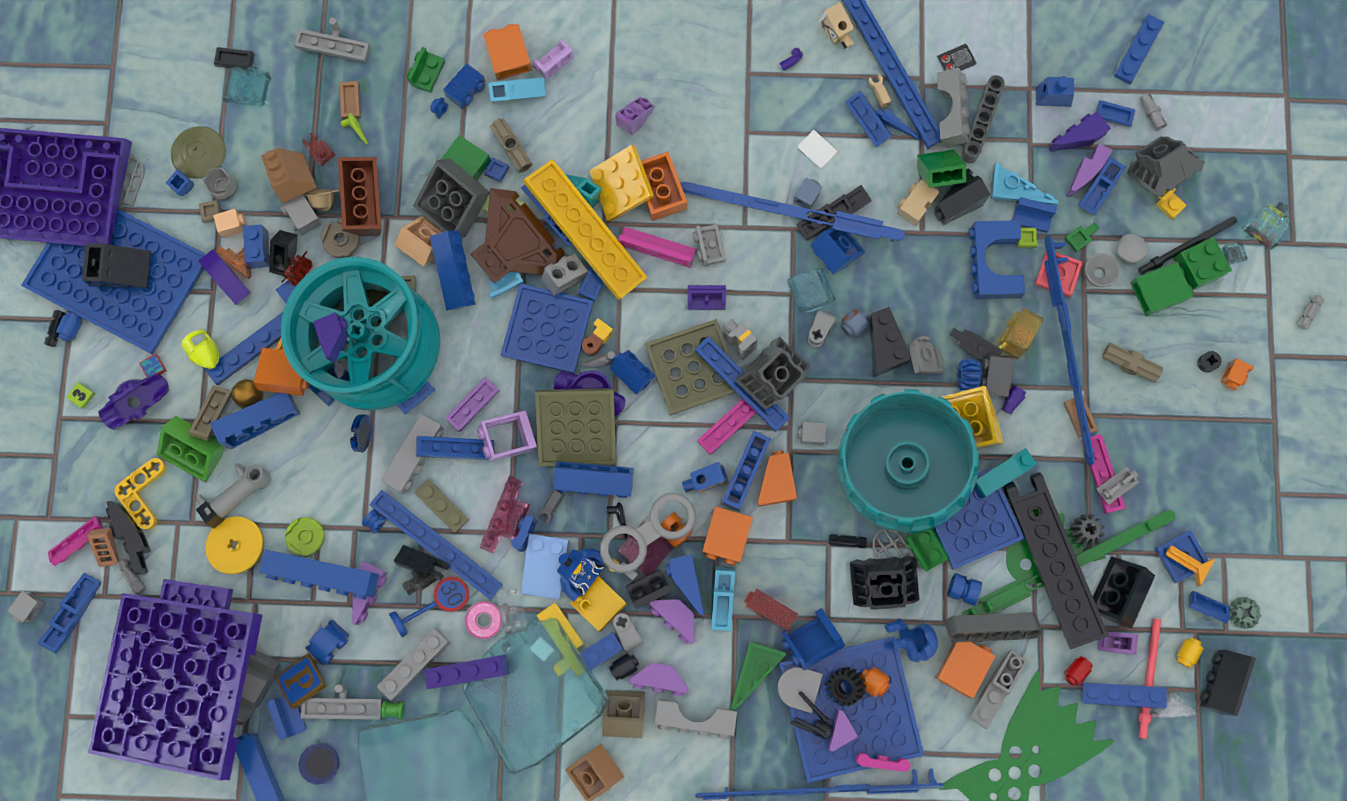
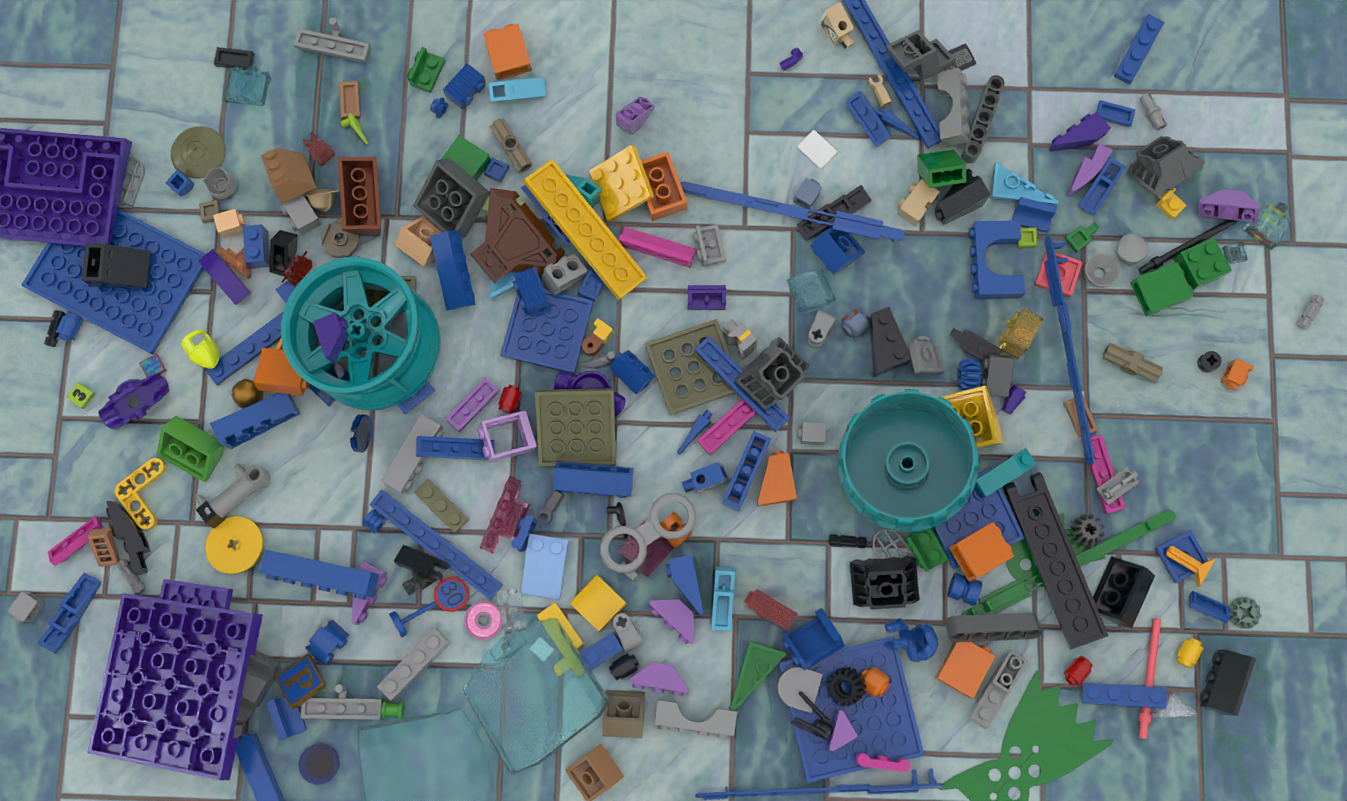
dark tan plate [189,386,232,441] -> none
lime tile [285,517,325,556] -> none
dark purple brick [424,655,510,689] -> none
lavender hinge [533,39,574,80] -> none
blue torso [557,548,619,611] -> none
black bracket [625,569,672,609] -> none
orange brick [702,506,753,566] -> none
blue torso [1036,76,1074,107] -> none
medium lavender slope [1098,631,1138,655] -> none
none -> red brick [498,384,522,414]
none -> blue brick [513,267,550,313]
none -> blue piece [677,410,713,455]
none -> dark grey bracket [886,30,956,81]
none -> orange brick [949,522,1014,582]
none -> medium lavender slope [1198,189,1260,223]

